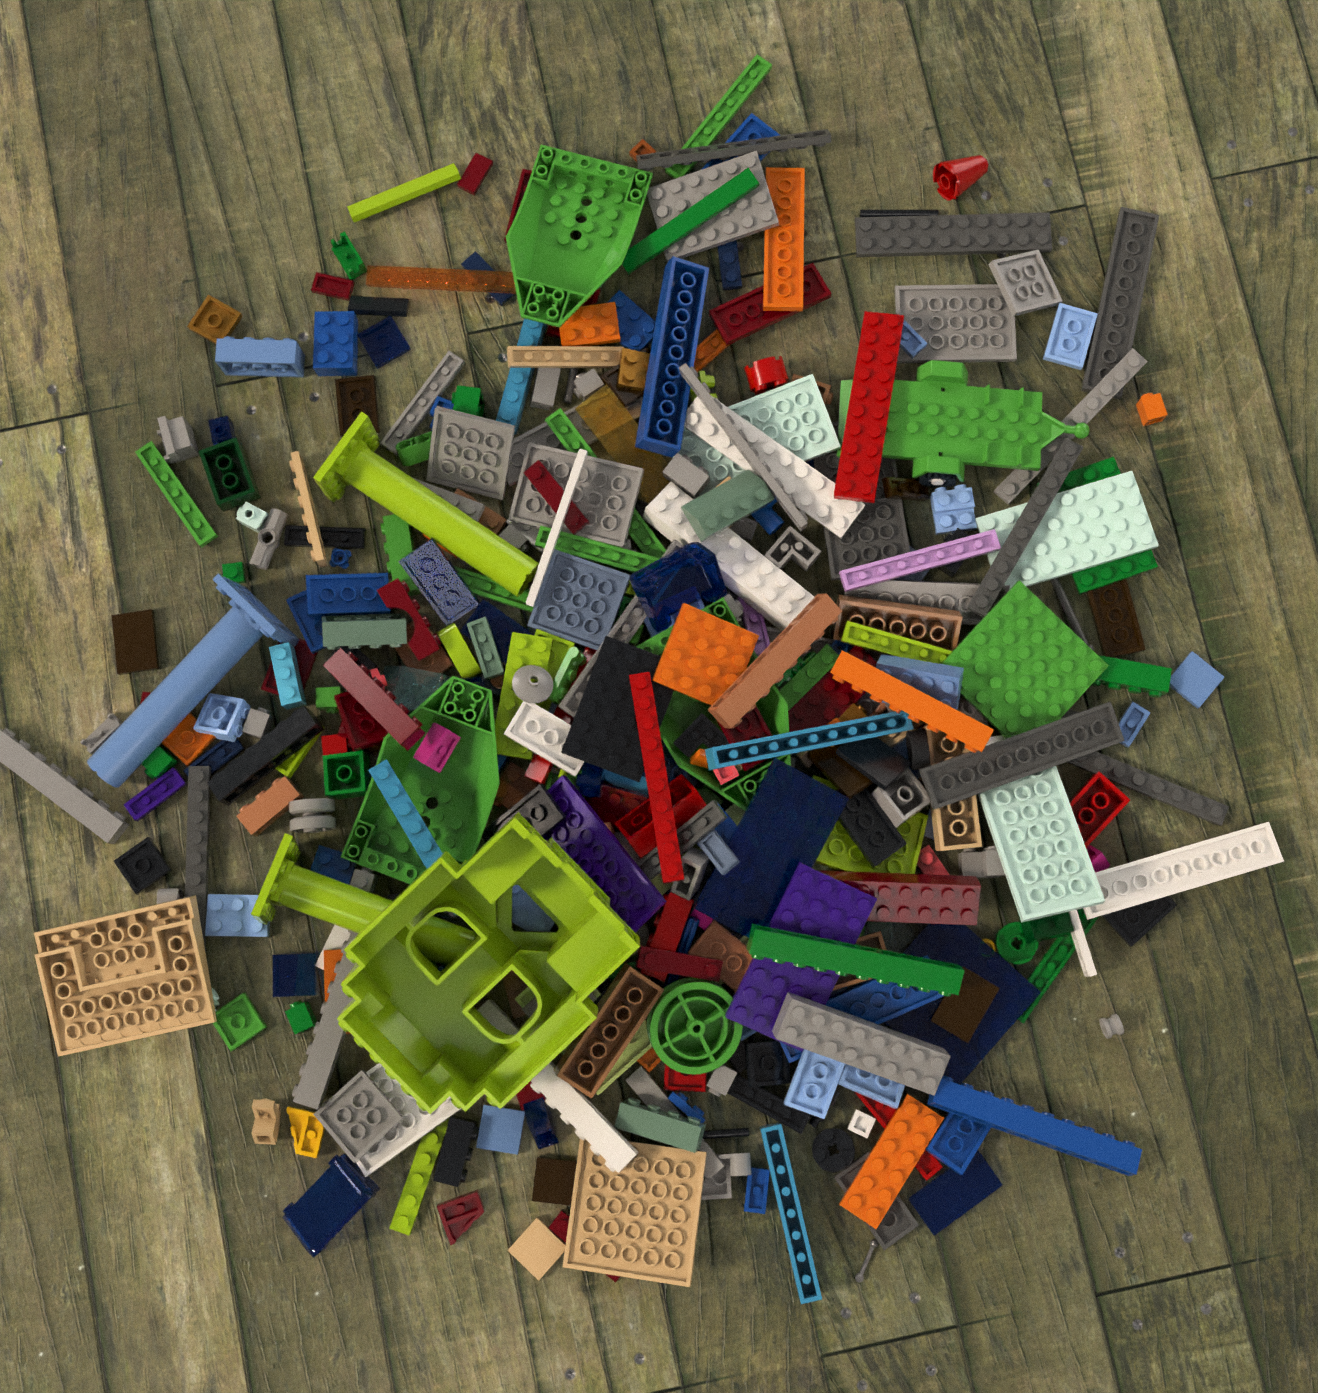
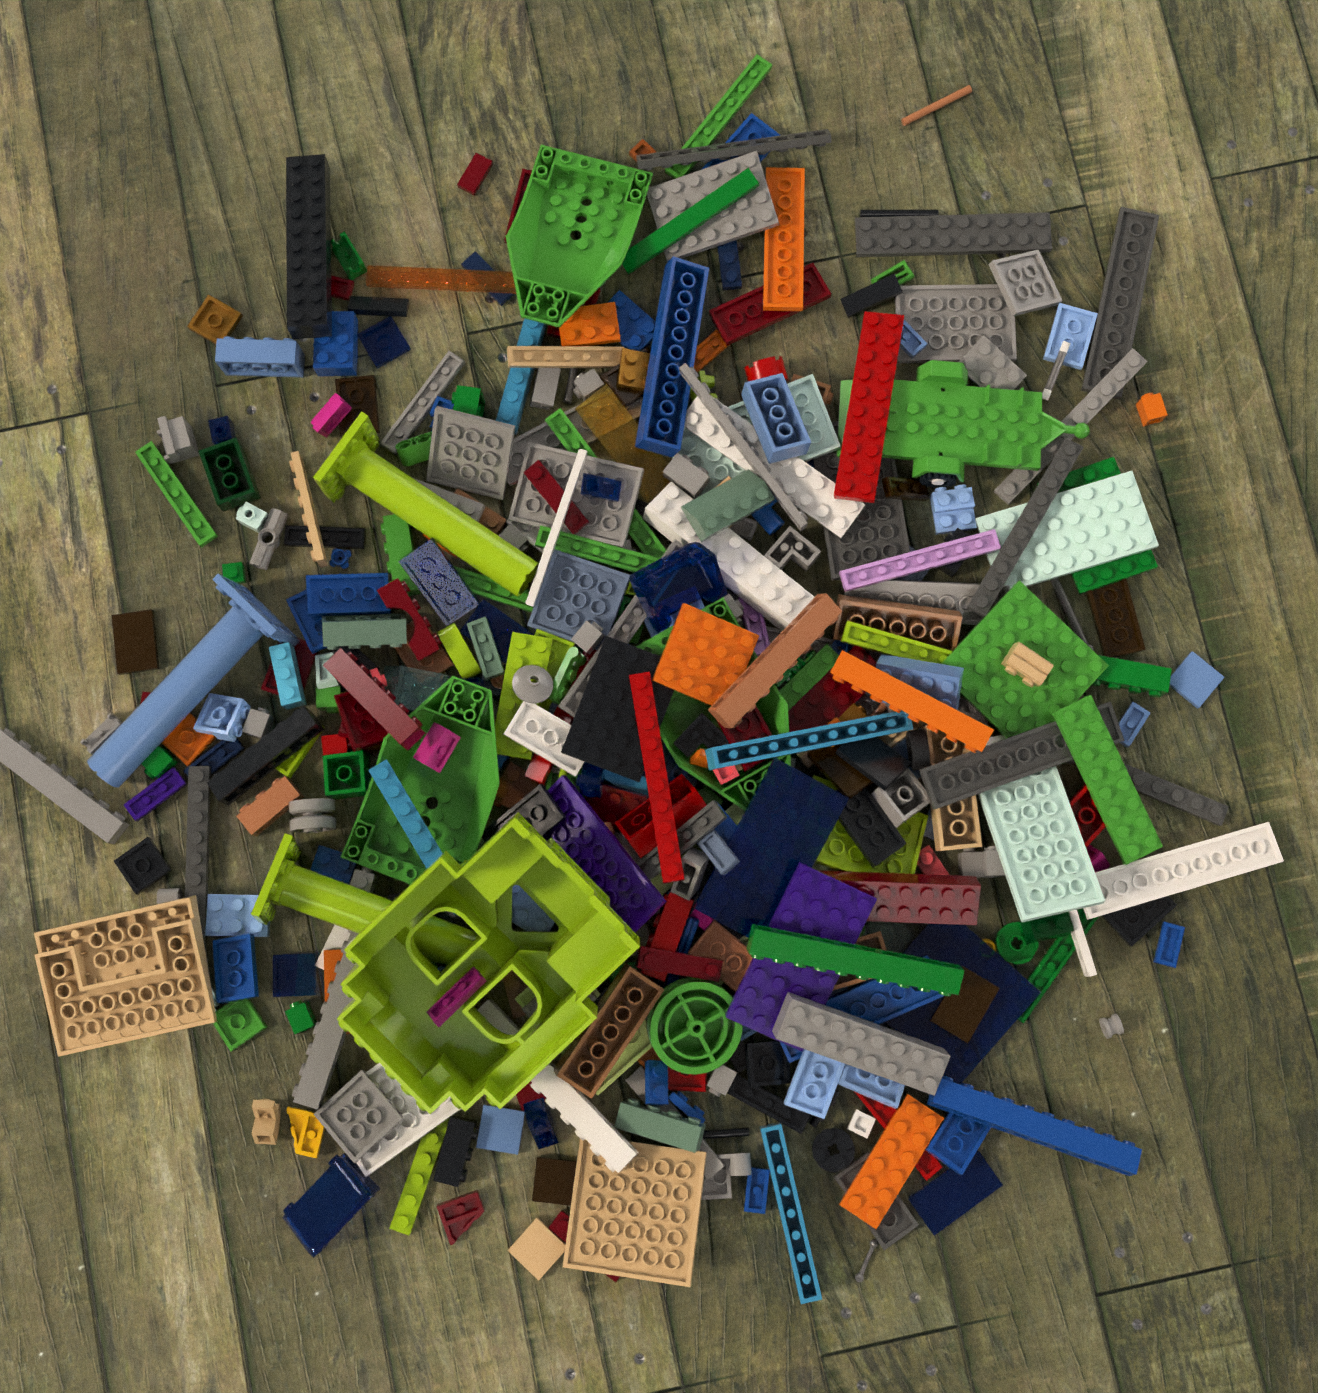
lime tile [347,163,461,222] -> none
red cone [933,155,988,201] -> none
none -> blue plate [212,934,259,1004]
none -> black brick [286,154,332,339]
none -> dark pink panel [311,393,352,438]
none -> light aqua tile [315,652,338,689]
none -> magenta tile [427,966,487,1027]
none -> light grey brick [571,620,605,654]
none -> clear blue slope [580,473,622,502]
none -> blue plate [645,1060,668,1106]
none -> medium blue brick [741,373,811,464]
none -> black tile [840,273,903,318]
none -> bright green tile [871,260,915,286]
none -> nougat bar [901,85,972,126]
none -> light grey plate [959,335,1027,390]
none -> tan brick [1001,642,1054,687]
none -> flat silver bar [1042,341,1071,401]
none -> bright green plate [1052,695,1163,865]
none -> blue plate [1153,922,1185,968]

